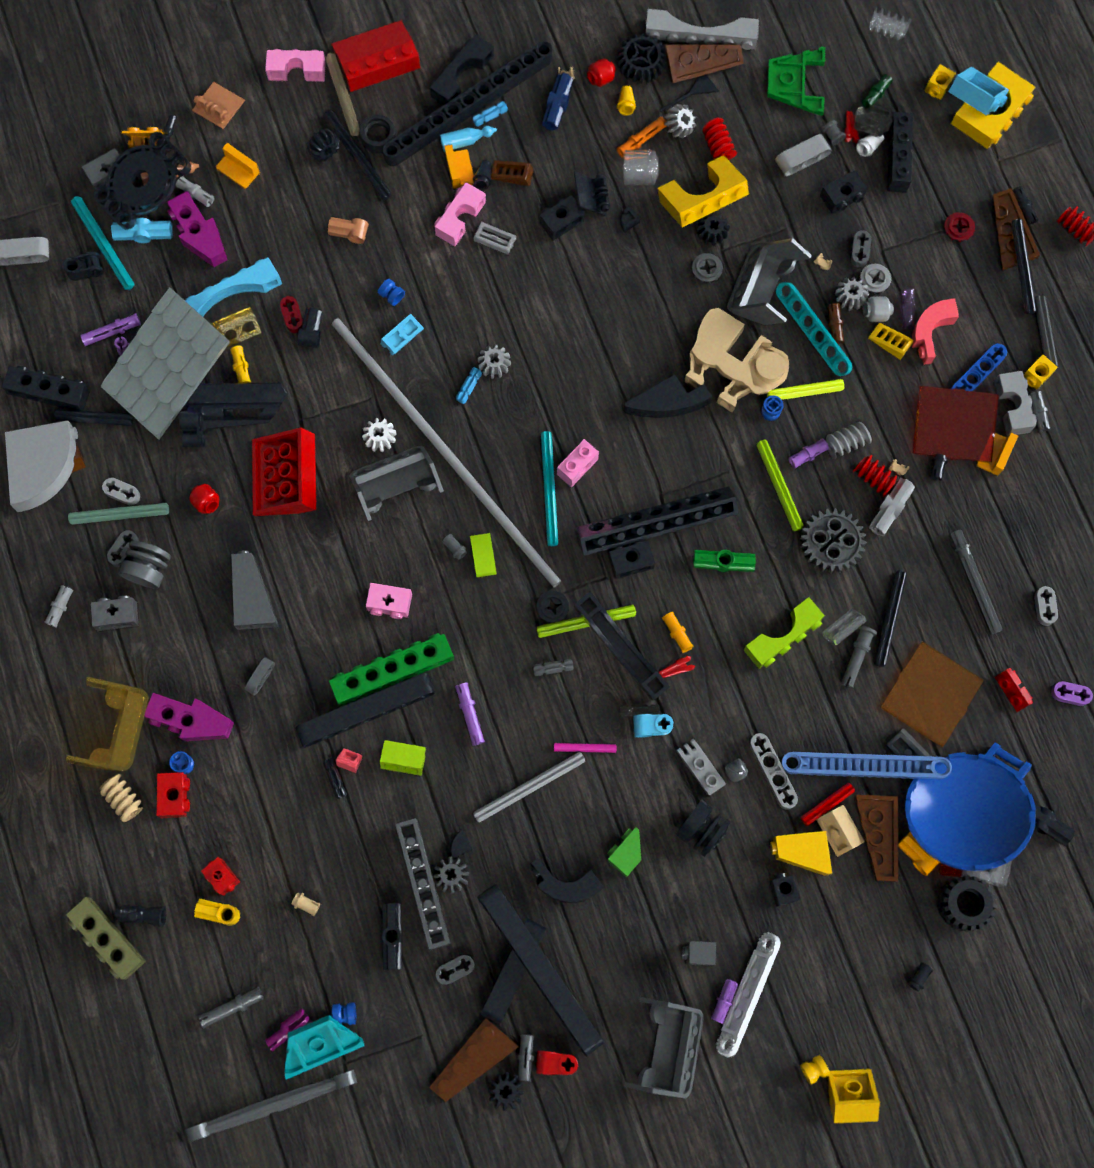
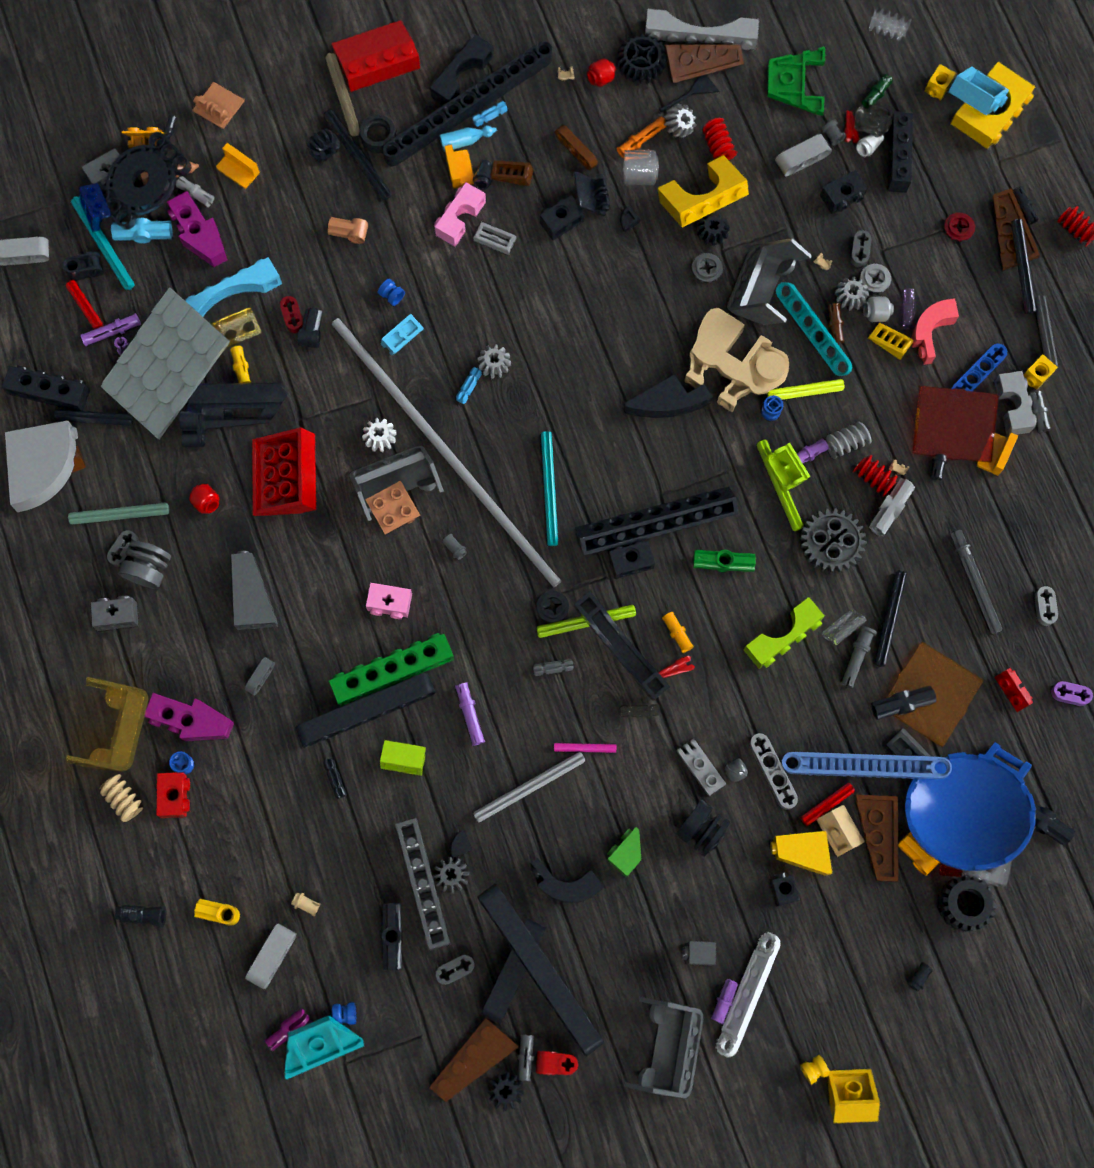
light grey pin [44,585,73,628] -> none
olive brick [66,897,146,980] -> none
light grey beam [102,478,140,505] -> none
dark grey piece [185,1069,357,1143] -> none
dark grey pin [198,987,264,1028] -> none
red head [201,857,241,896] -> none
bright pink arch [266,49,325,81] -> none
coral slope [336,748,363,773] -> none
lime slope [470,533,497,577] -> none
dark blue piece [542,73,573,131] -> none
bright pink brick [557,439,599,487] -> none
yellow cone [617,86,636,115] -> none
medium azure piece [633,714,673,738] -> none
none -> red axle [66,280,103,329]
none -> clear blue bracket [79,183,111,232]
none -> light grey beam [245,923,297,990]
none -> nougat hinge [365,481,420,534]
none -> reddish brown beam [555,125,598,170]
none -> lime hinge [764,443,810,492]
none -> black piece [871,685,937,720]

